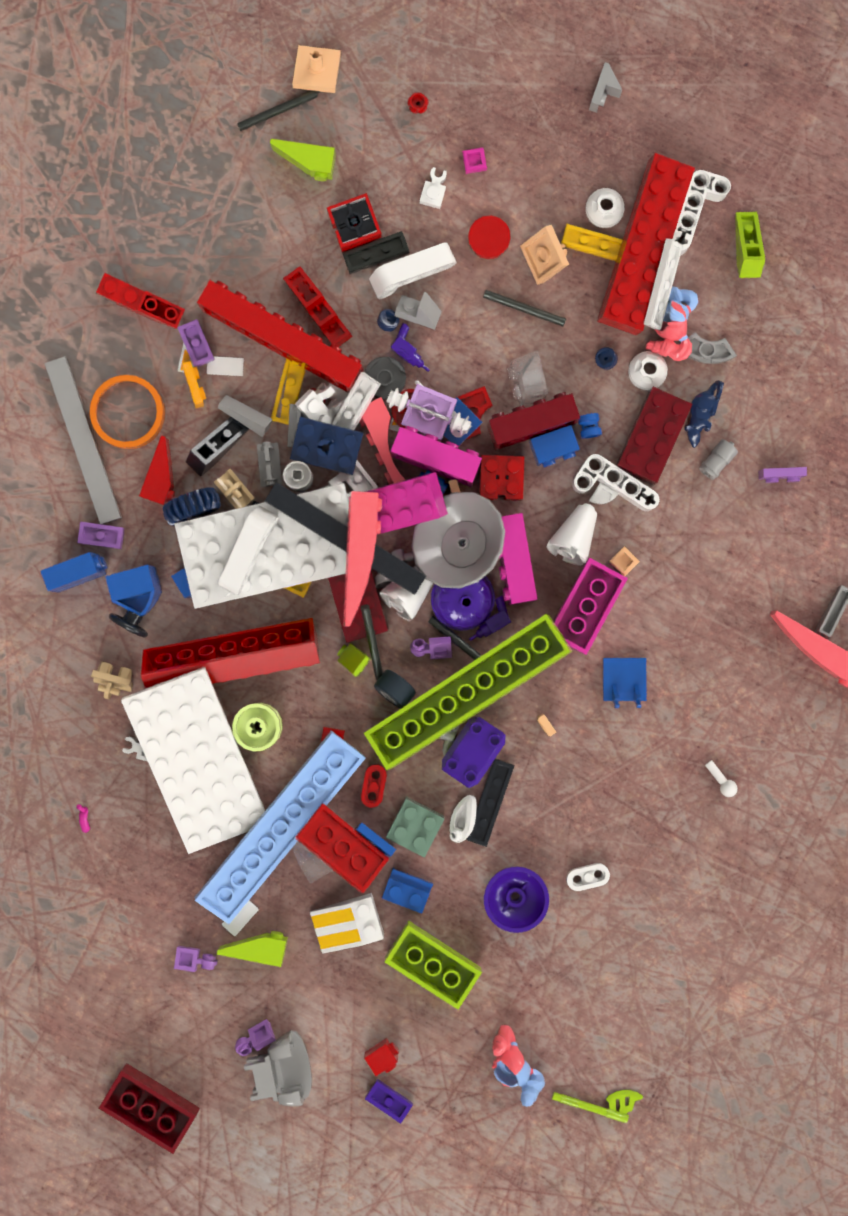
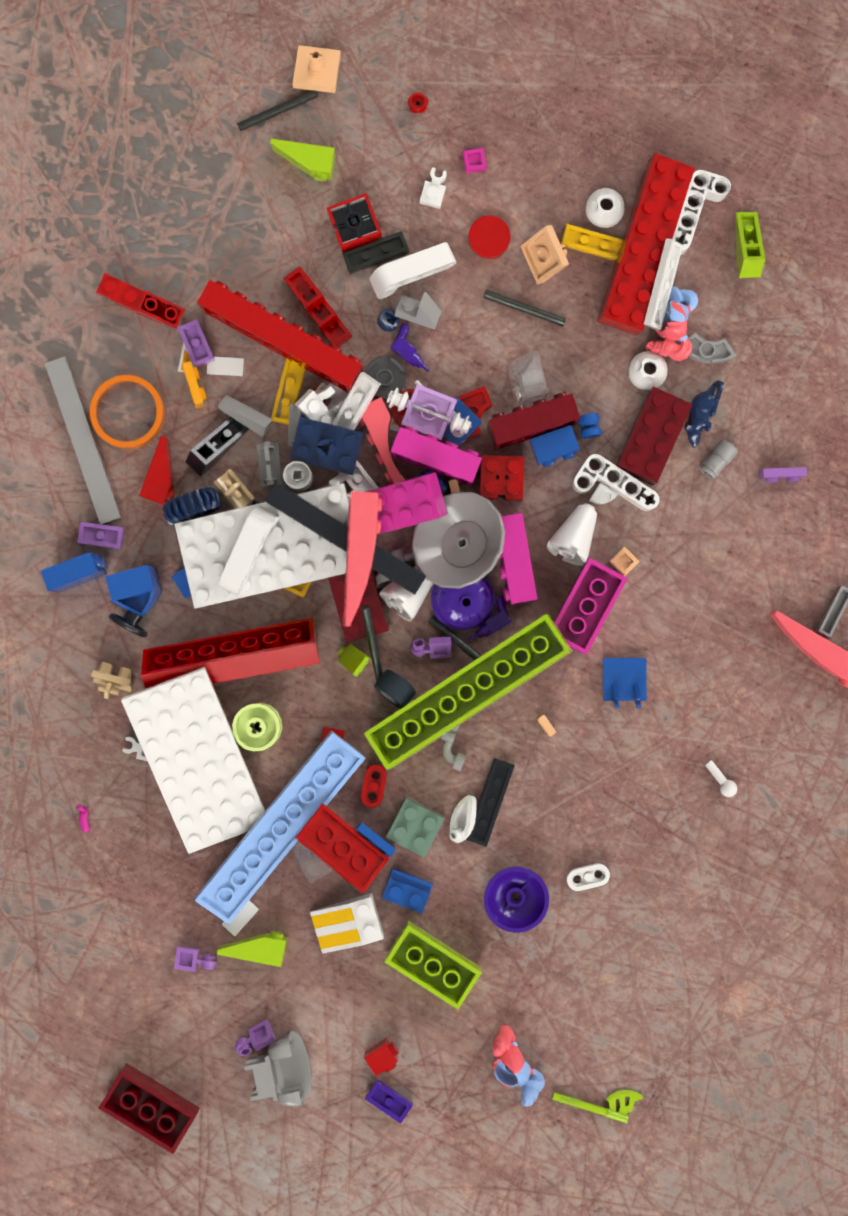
dark purple shield [442,716,505,788] -> none
light grey slope [589,62,622,113] -> none
dark blue tile [595,347,618,370] -> none

